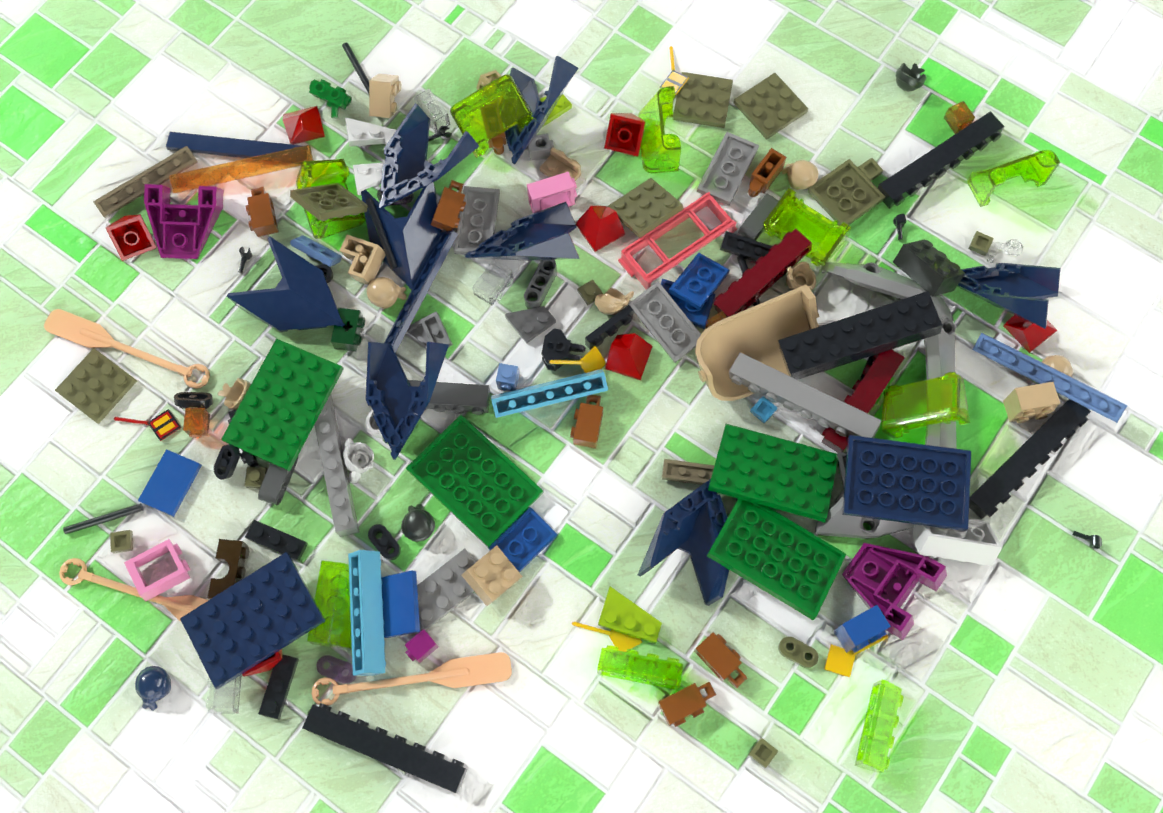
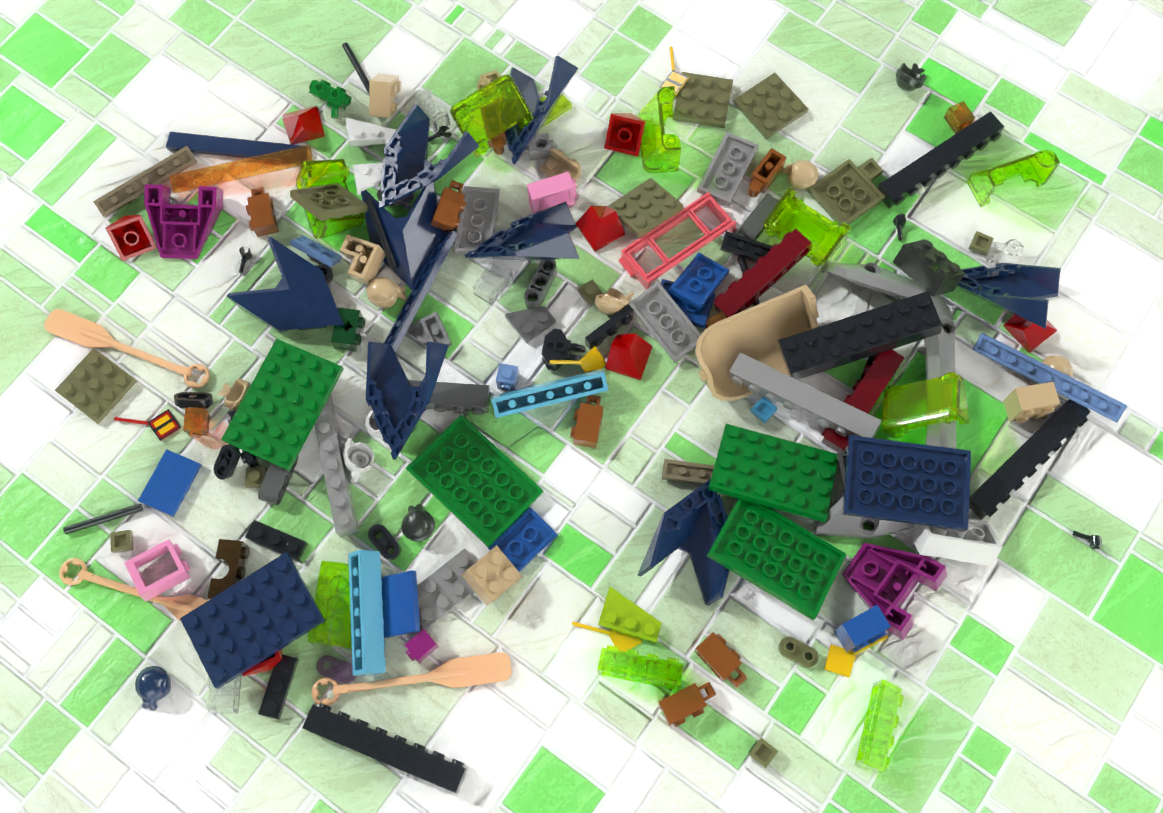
tan hat [786,262,816,291] -> none

